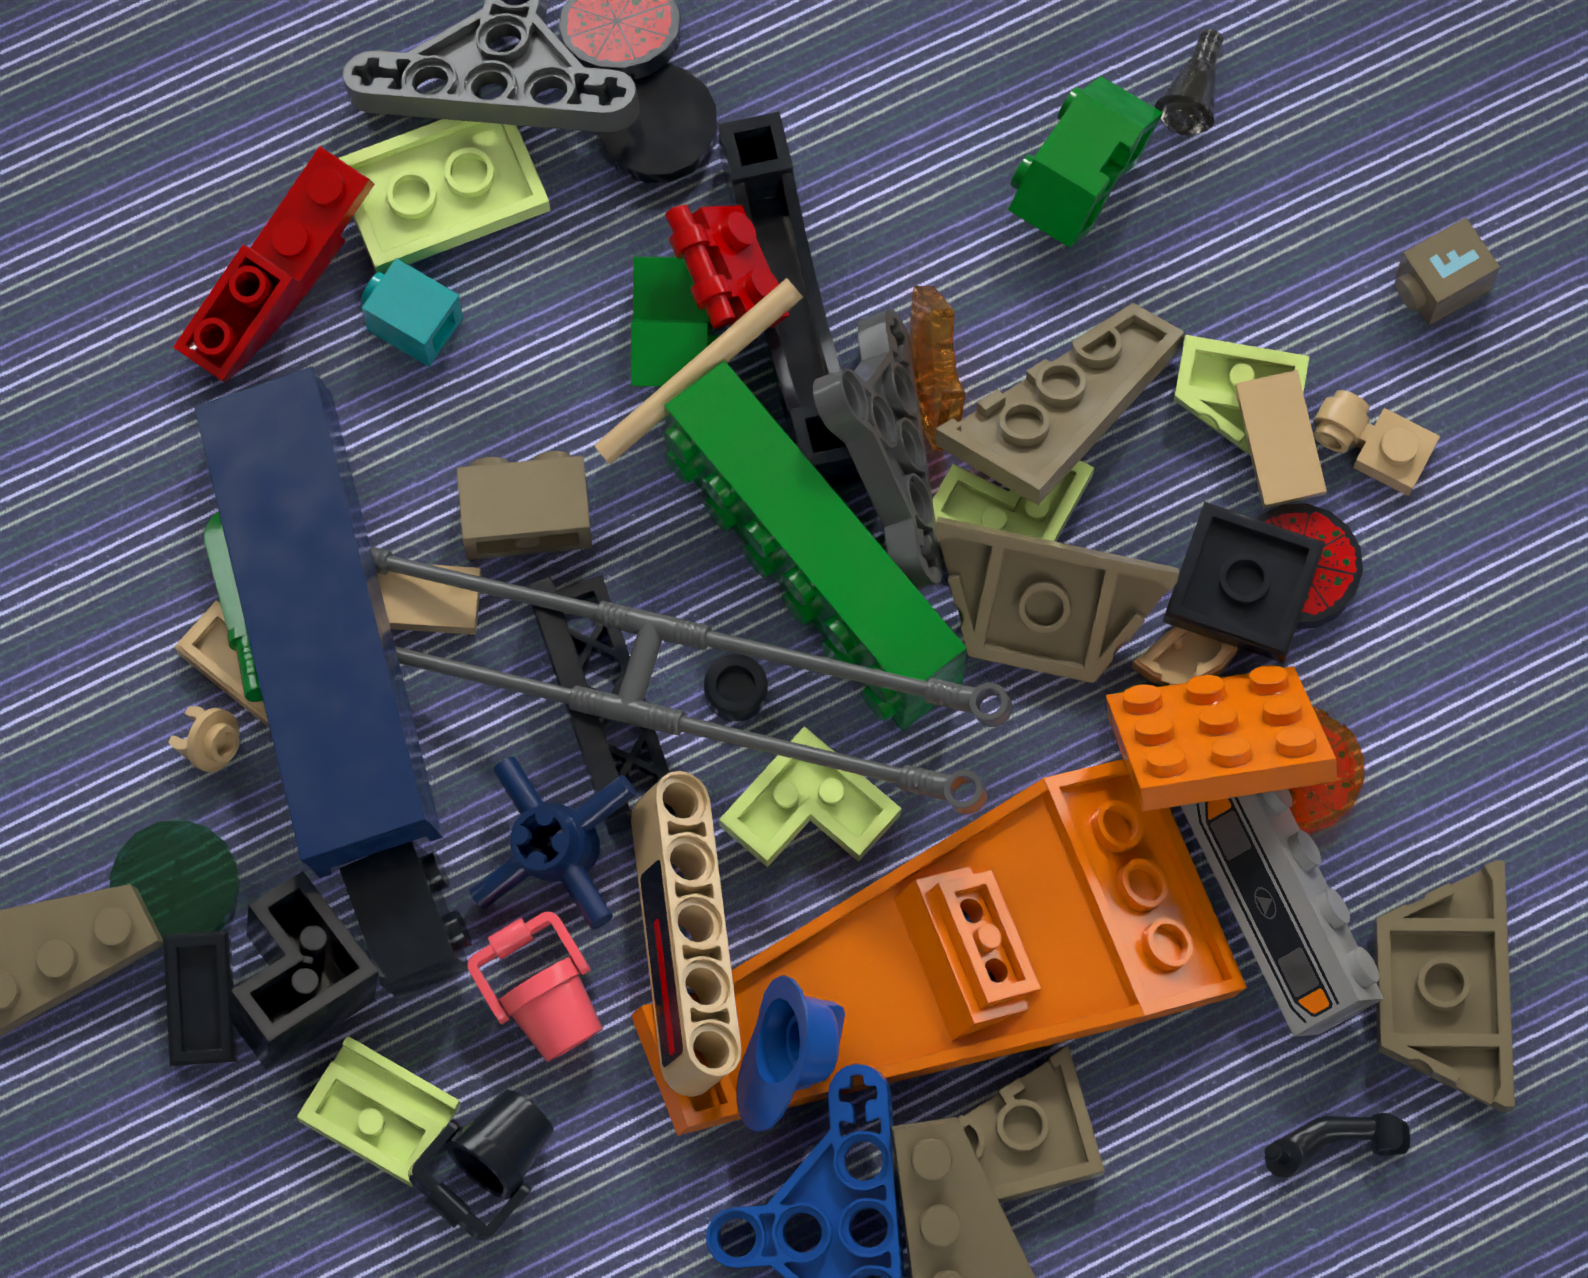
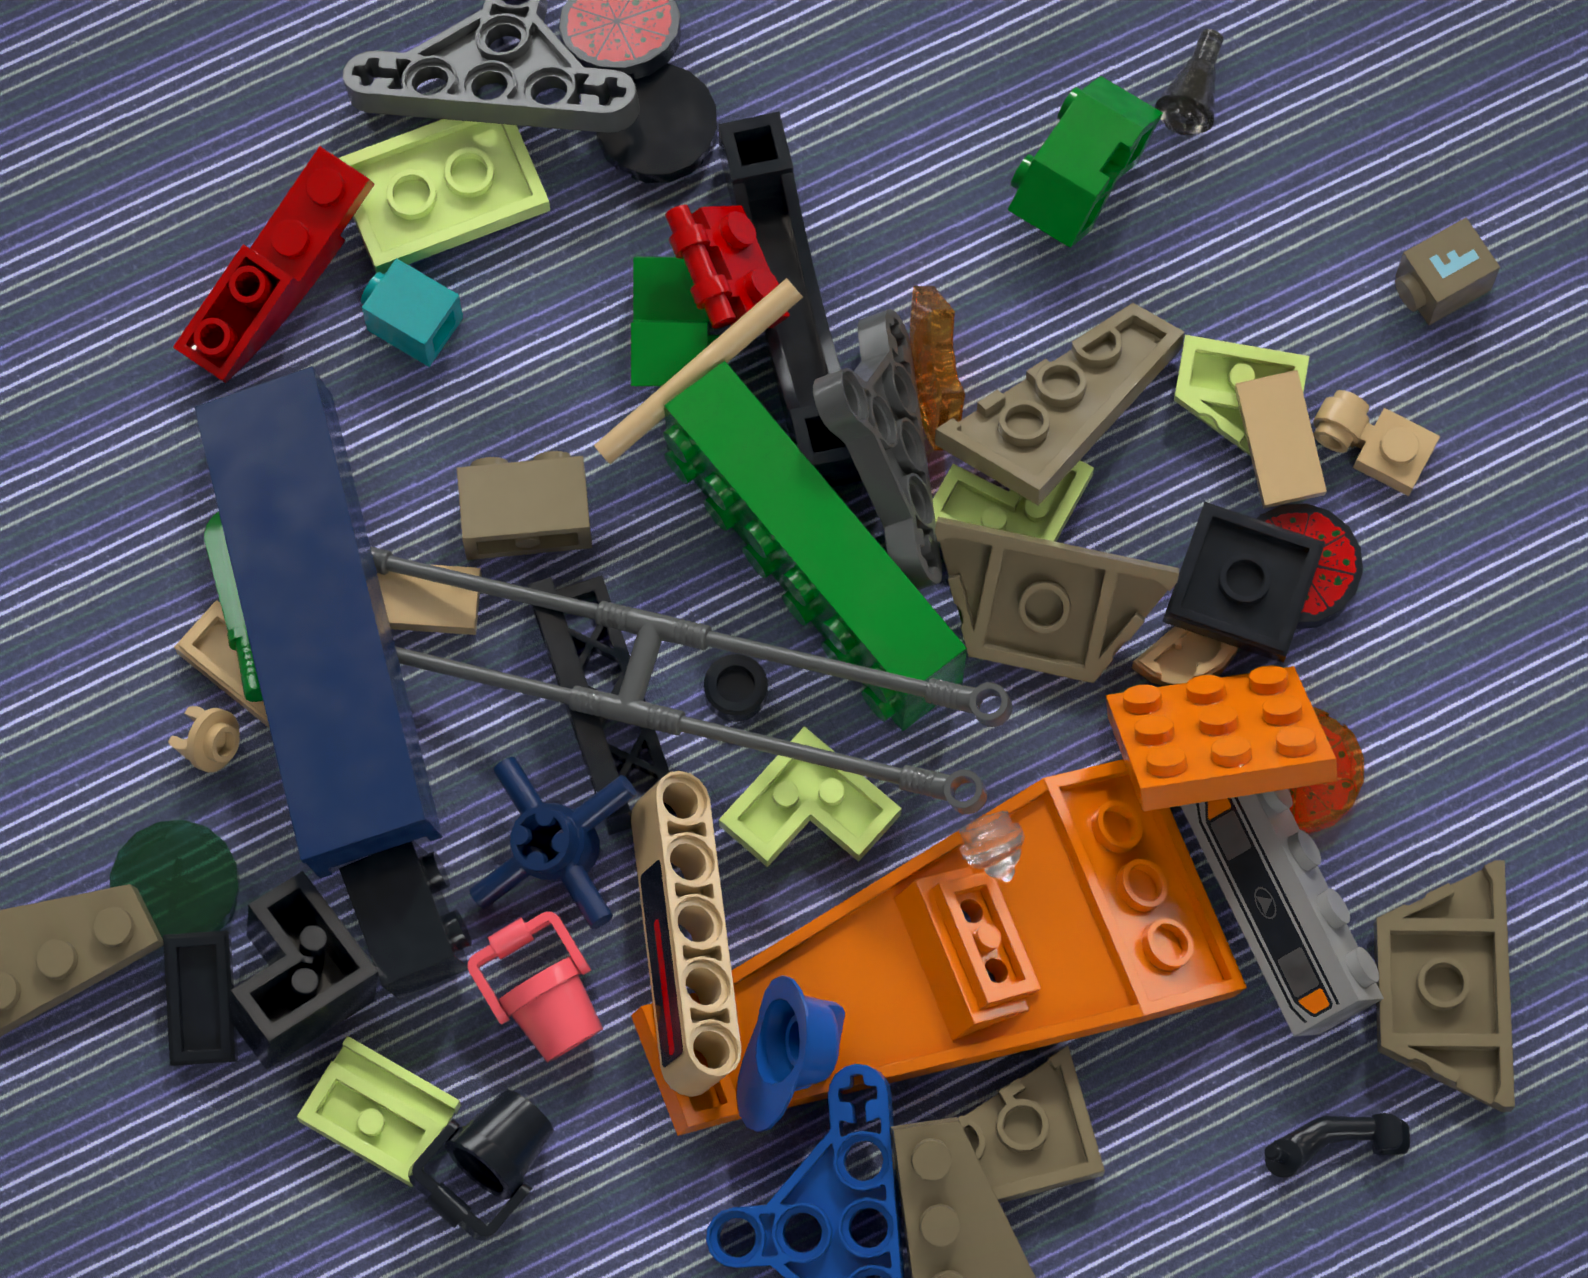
none -> clear plate [959,811,1025,882]

